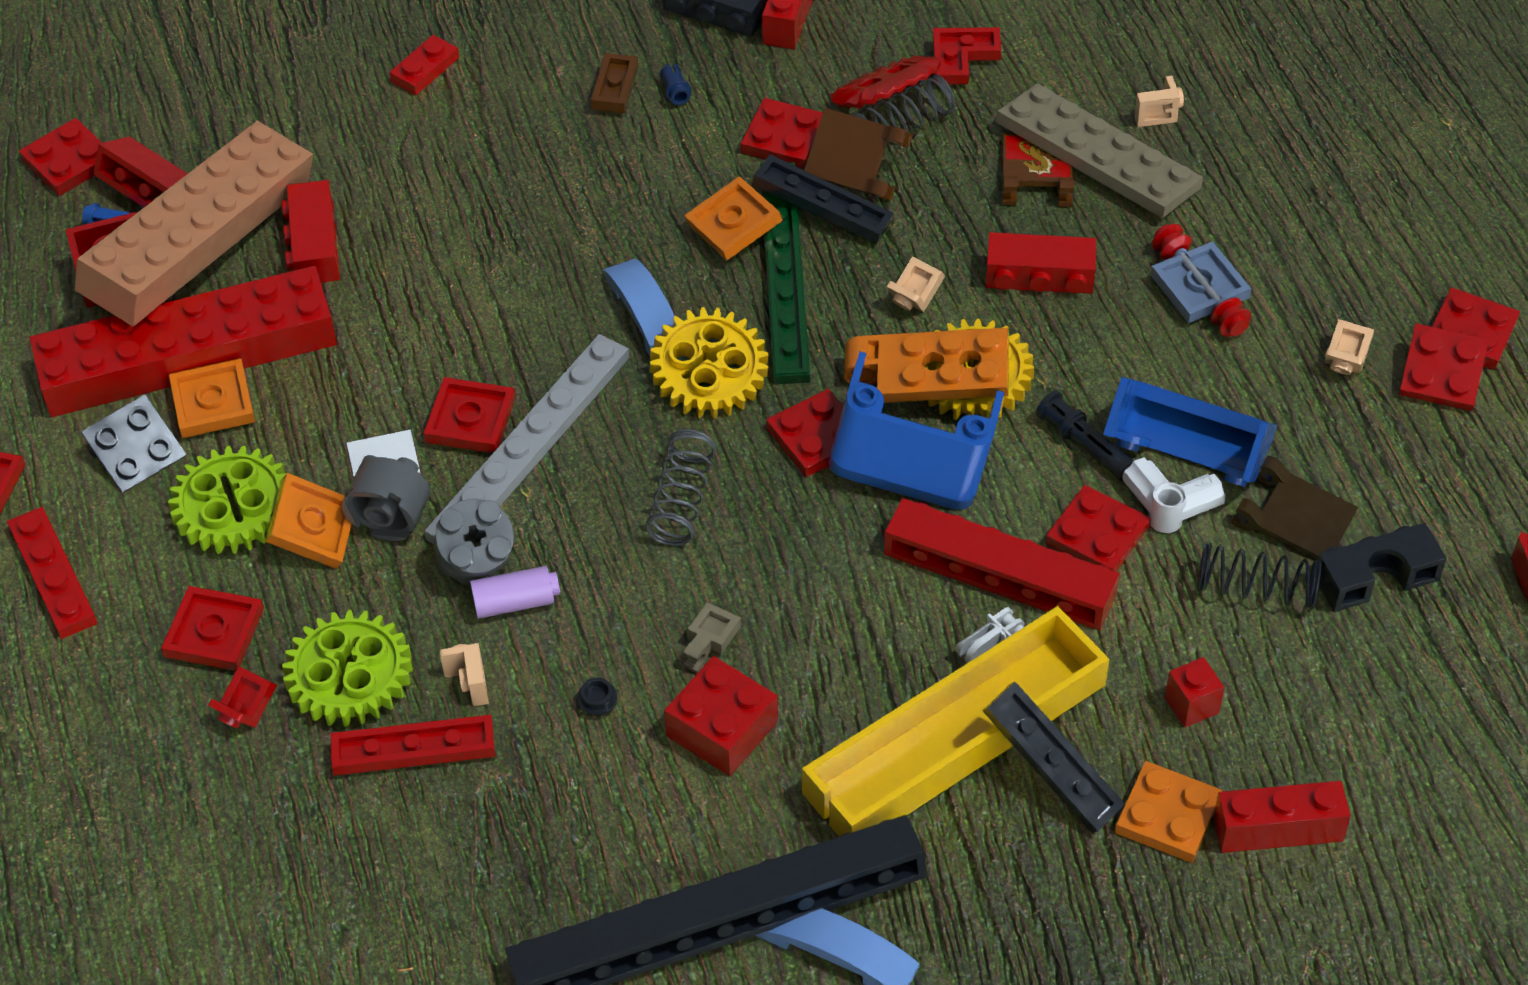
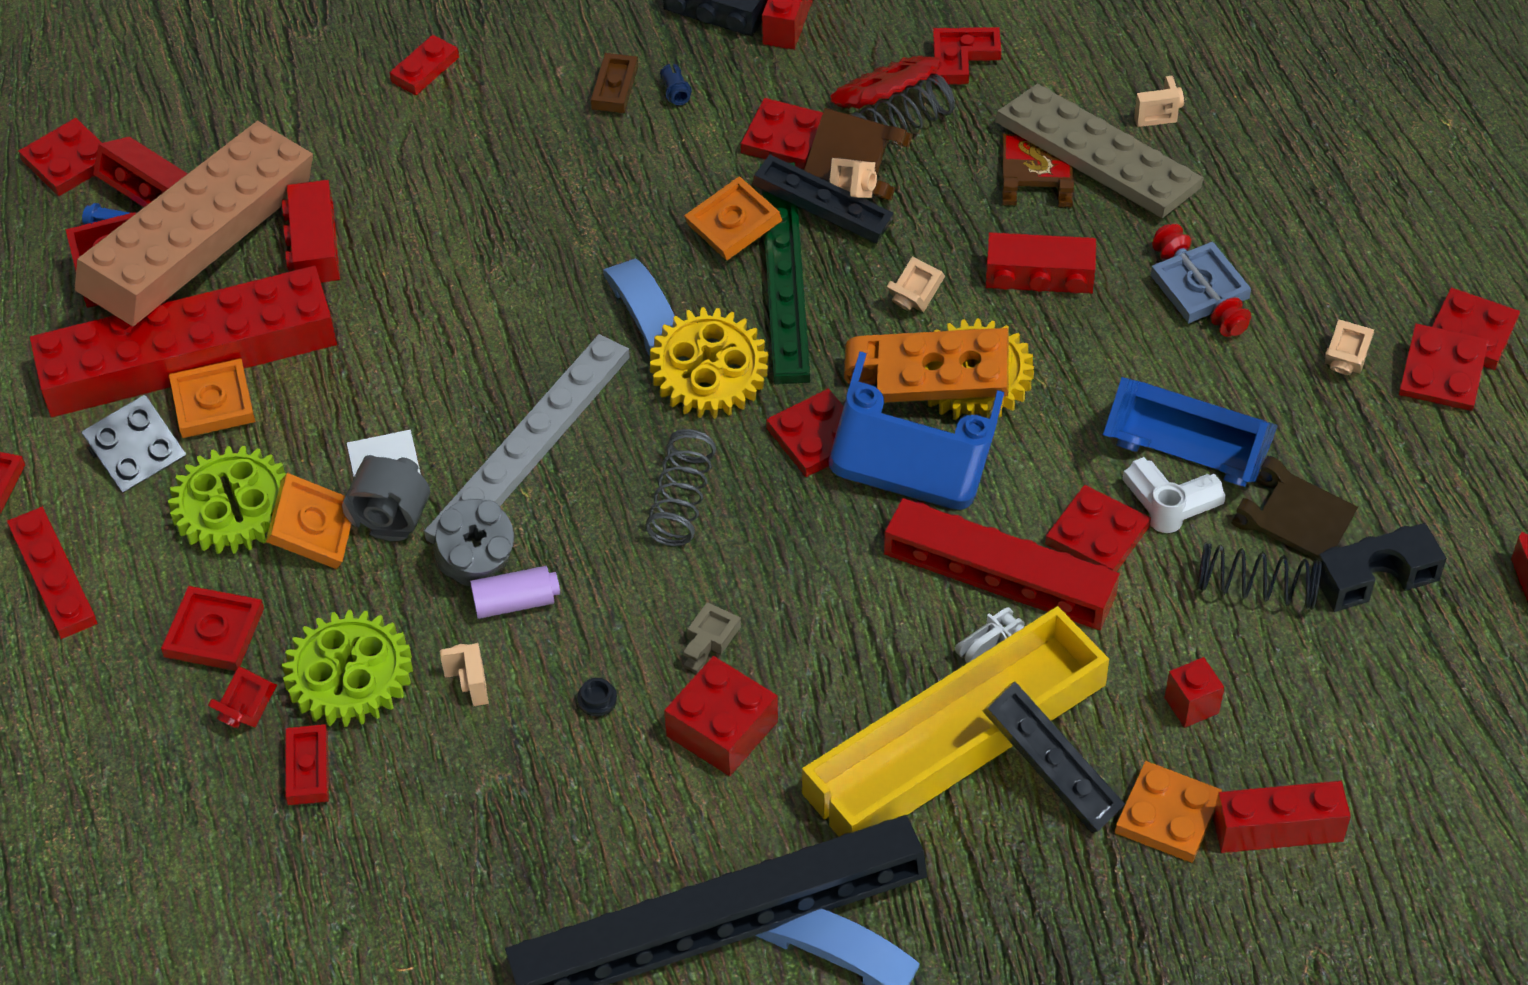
red plate [330,714,496,776] -> none
red plate [423,377,516,453] -> none
black pin [1036,390,1134,481] -> none
none -> red plate [286,724,329,805]
none -> light nougat bracket [830,158,877,198]

